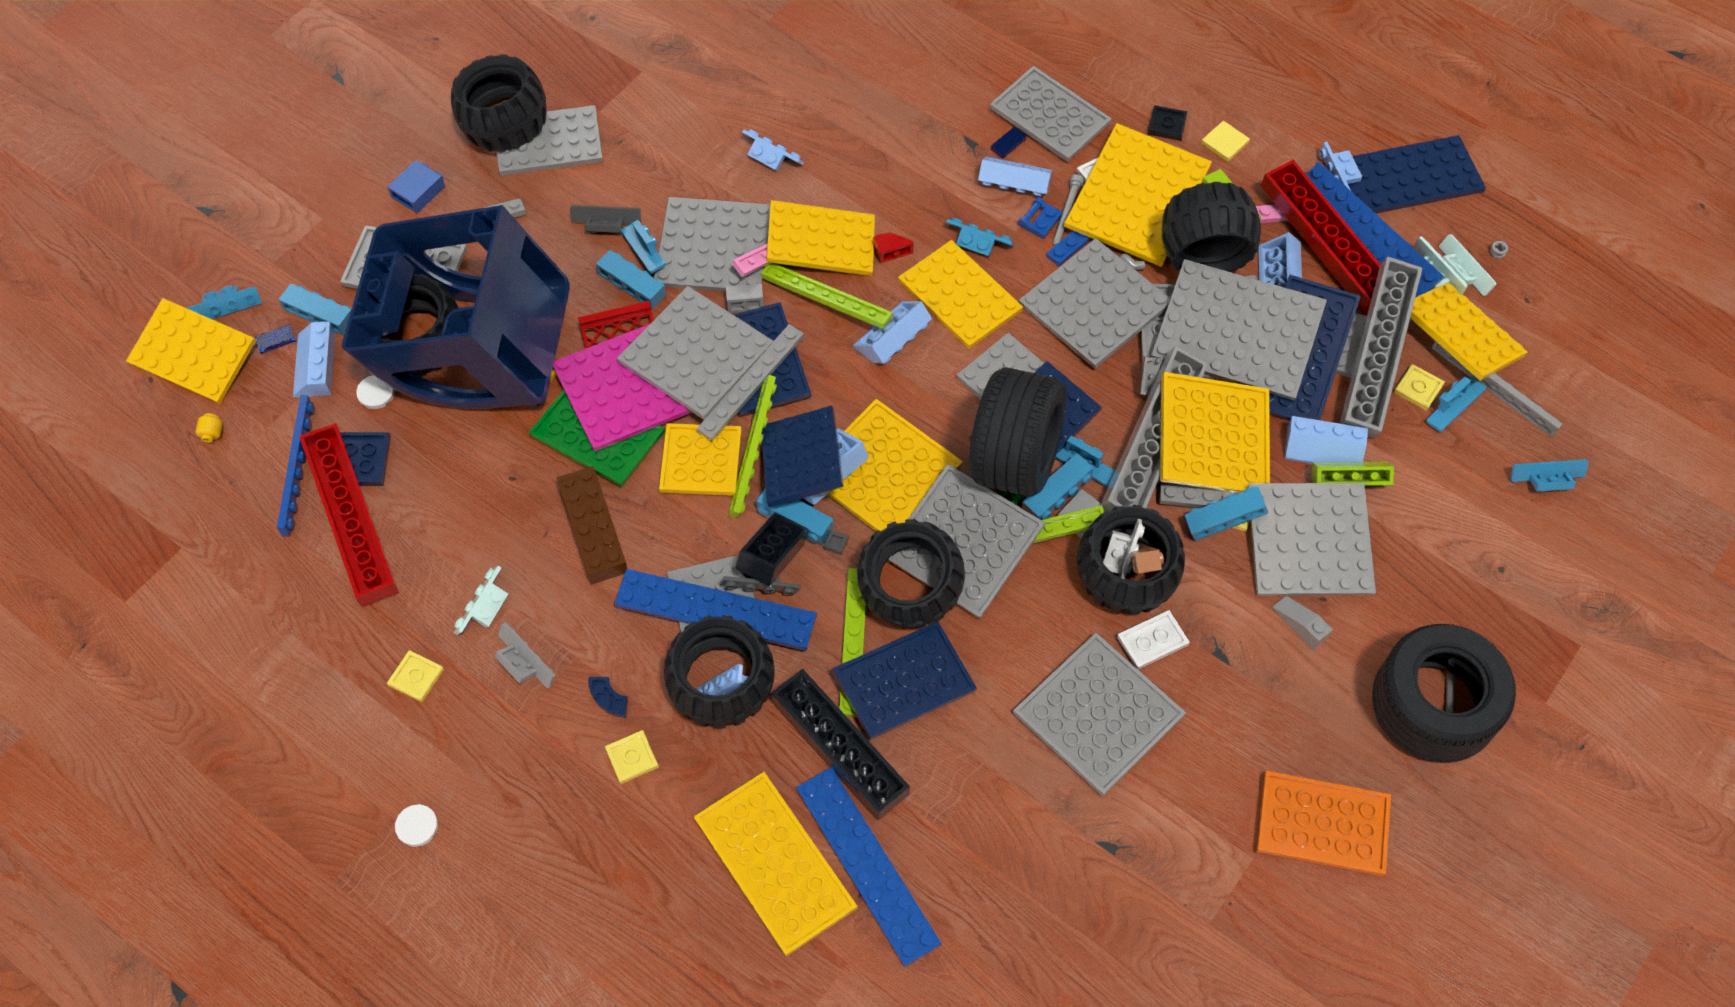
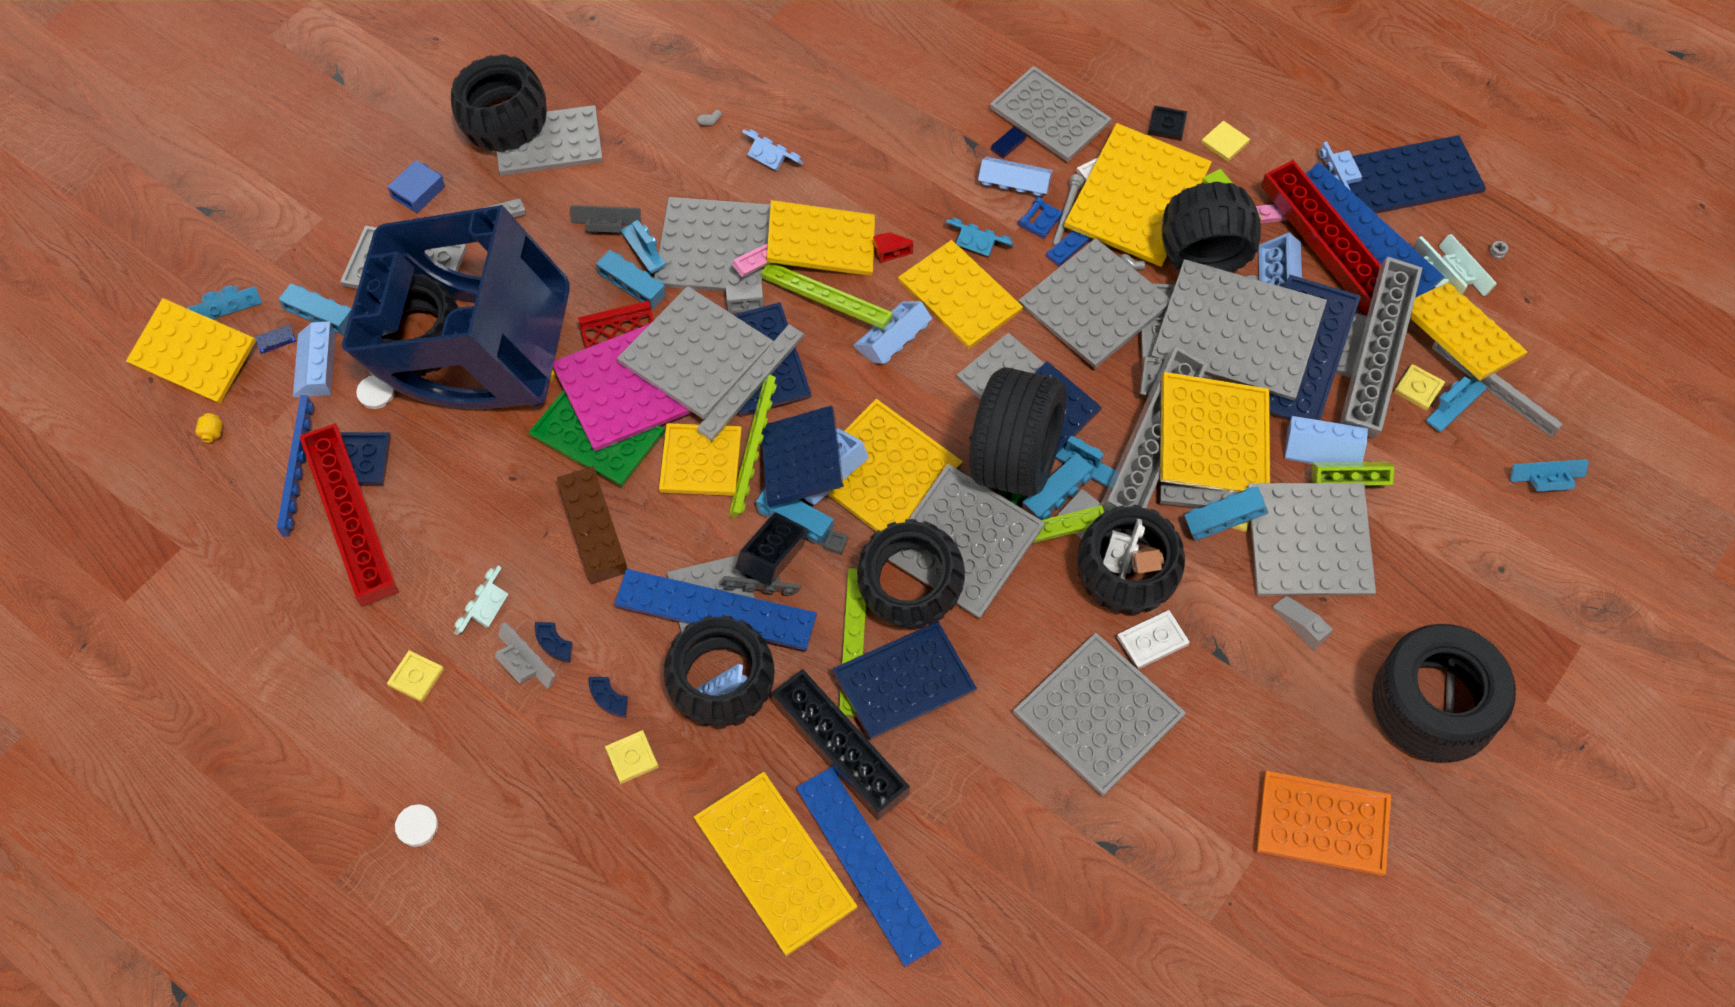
none -> dark blue tile [535,622,573,663]
none -> light grey arm [697,109,722,126]

